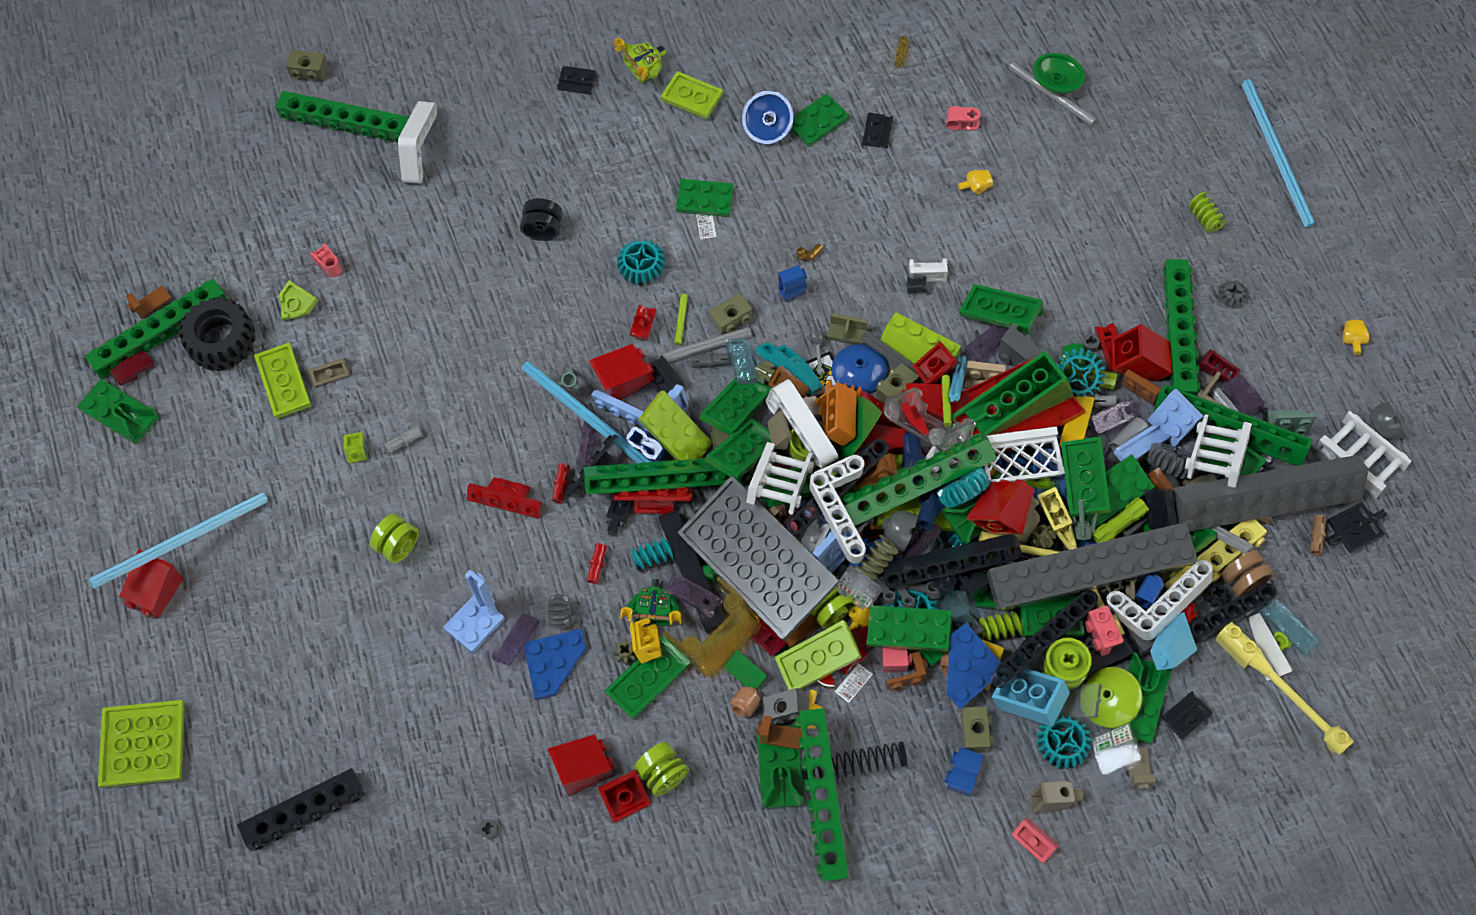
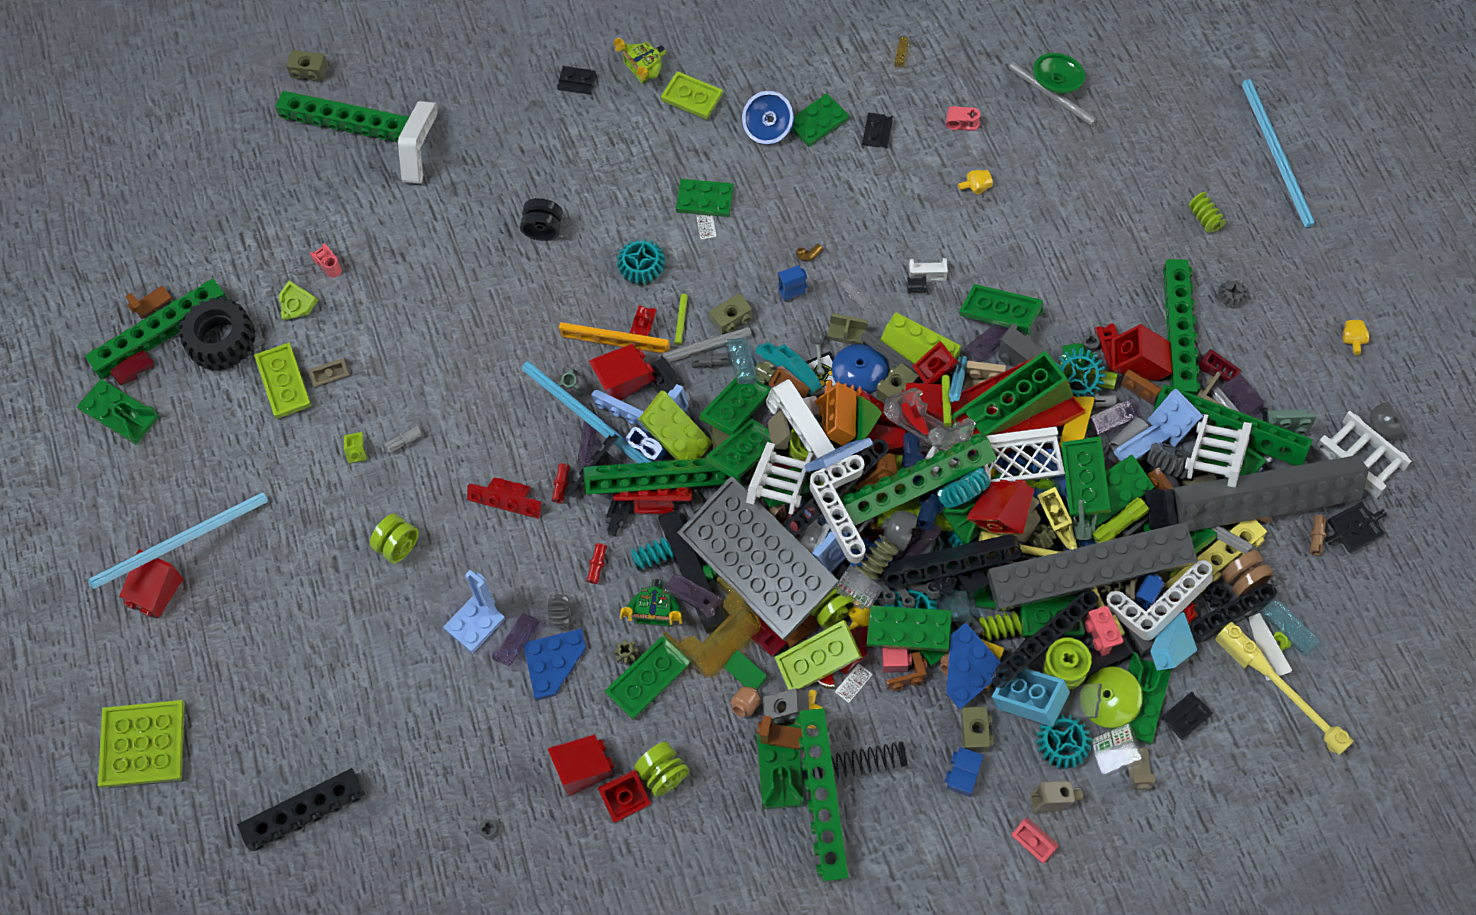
yellow hinge [630,618,662,664] -> none
none -> light orange tile [559,322,670,354]
none -> medium blue tile [805,438,873,472]

